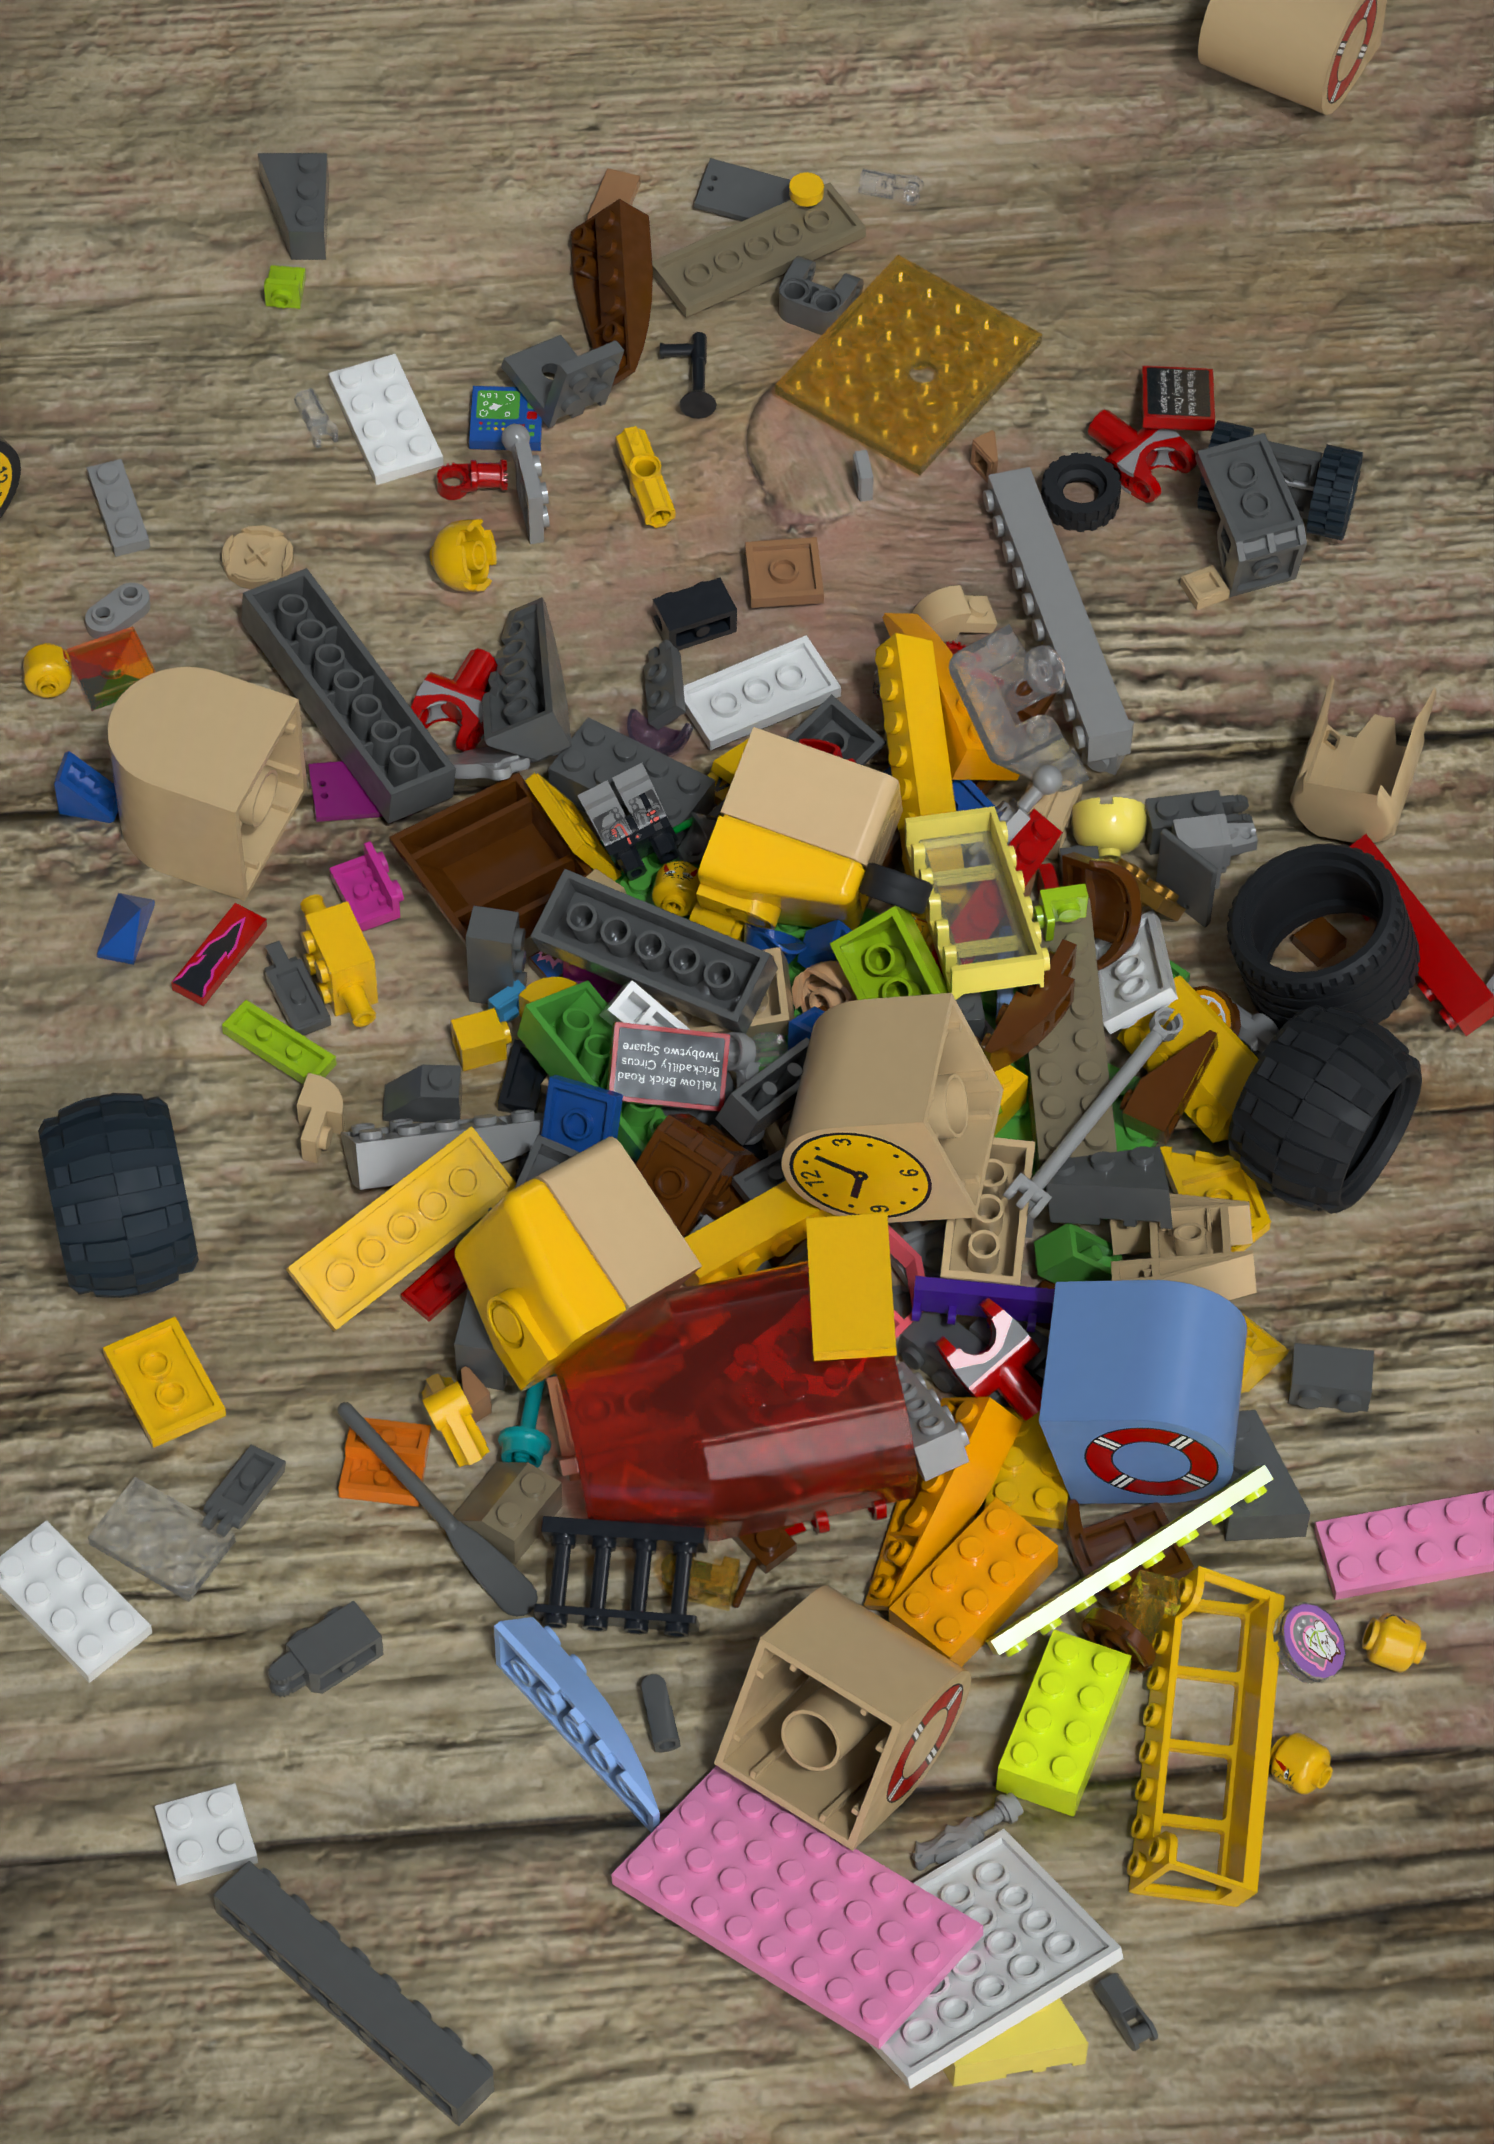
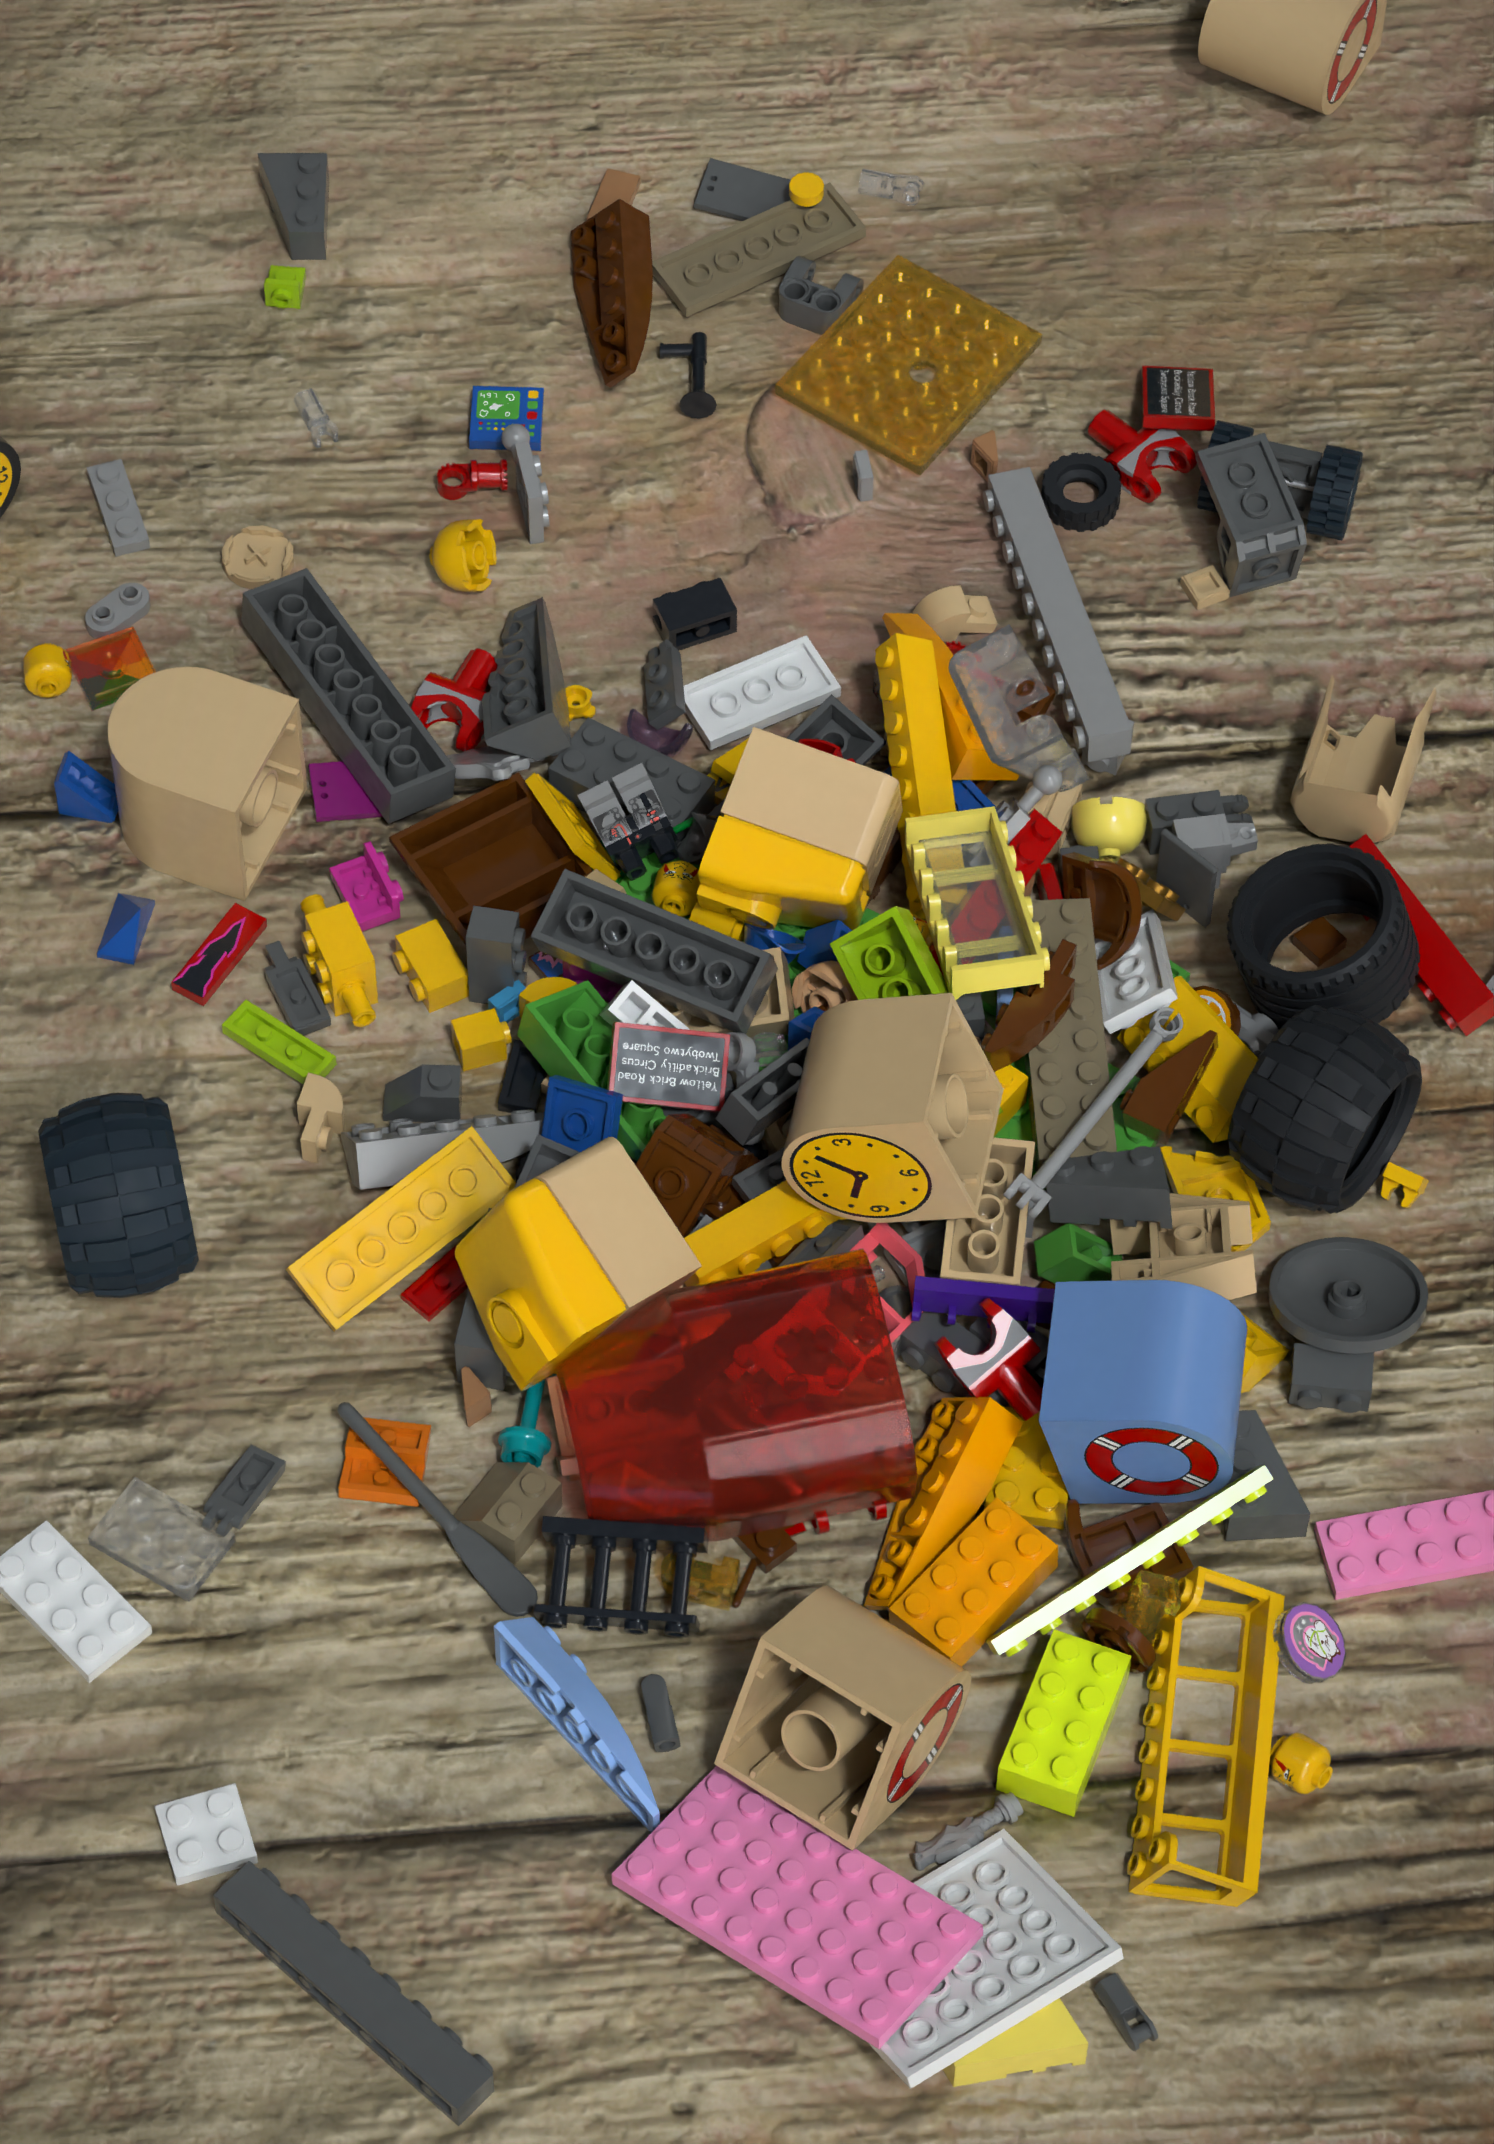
yellow plate [103,1316,226,1448] -> none
dark grey hinge [268,1601,384,1698] -> none
white plate [328,354,443,485] -> none
yellow piece [421,1373,490,1467] -> none
dark grey bracket [501,335,624,428] -> none
yellow piece [615,426,676,528] -> none
medium nougat plate [745,537,824,608] -> none
yellow tile [806,1213,897,1361] -> none
black tyre [859,863,933,914] -> none
light grey brick [861,1361,970,1481] -> none
clear piece [1023,645,1065,695] -> none
lime bracket [1033,884,1088,942] -> none
yellow head [1362,1613,1426,1673] -> none
none -> yellow brick [392,919,469,1013]
none -> yellow plate [565,685,596,721]
none -> dark grey dish [1269,1237,1428,1354]
none -> yellow tile [1381,1162,1429,1209]

